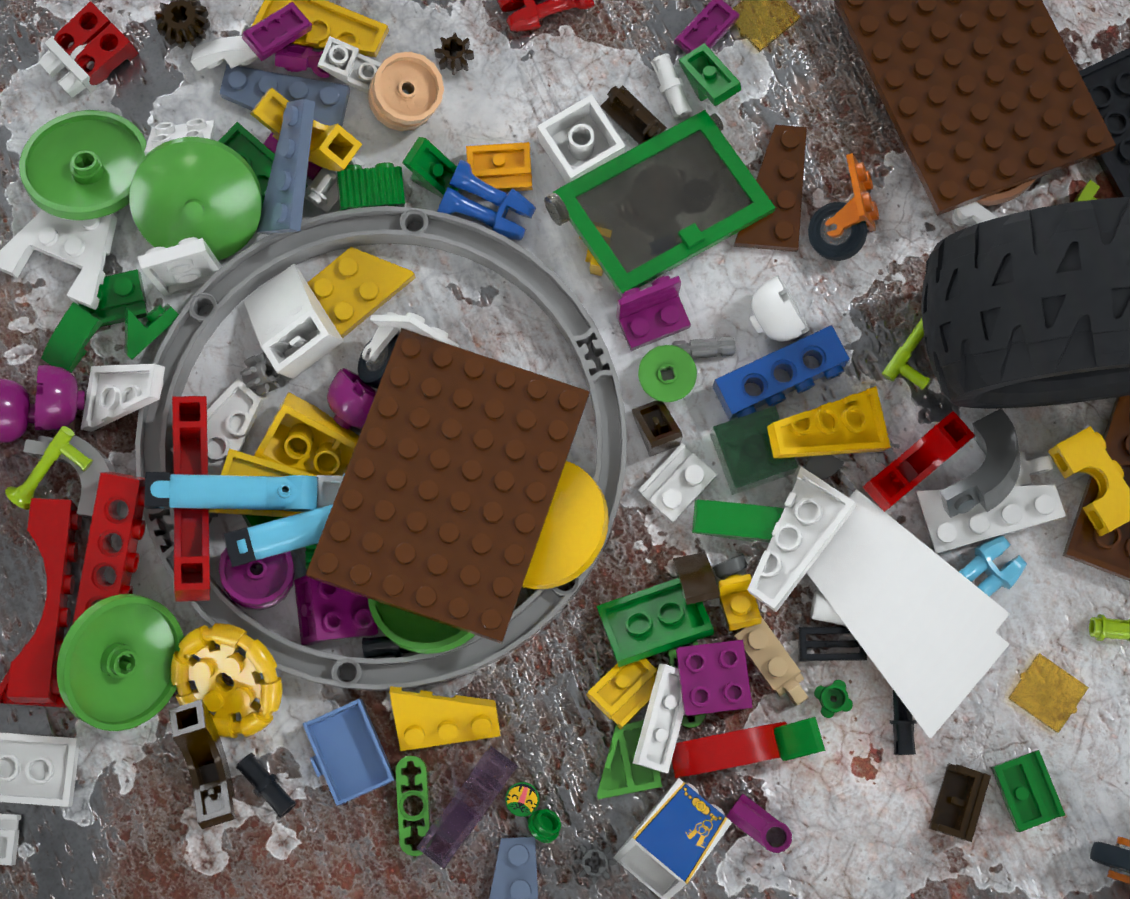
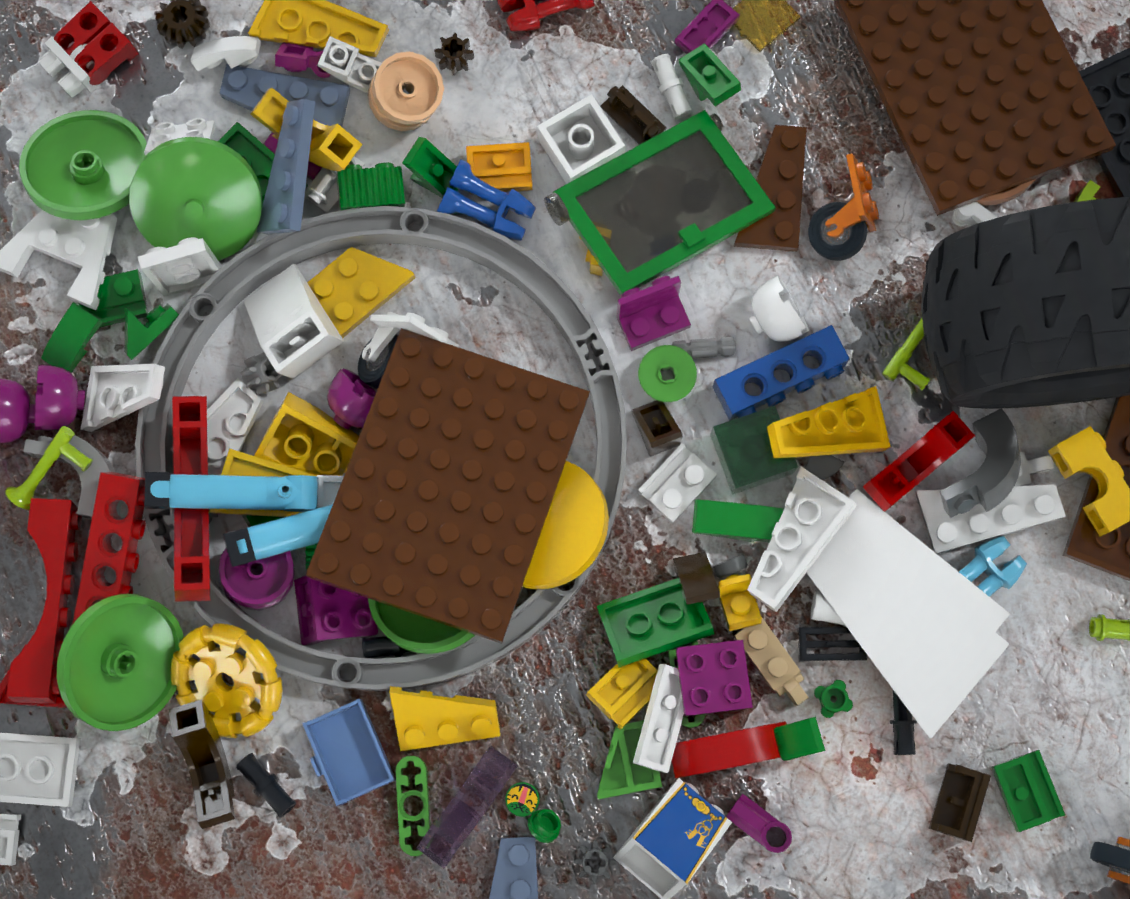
magenta plate [242,2,312,61] -> none
clear yellow piece [1008,653,1089,733] -> none

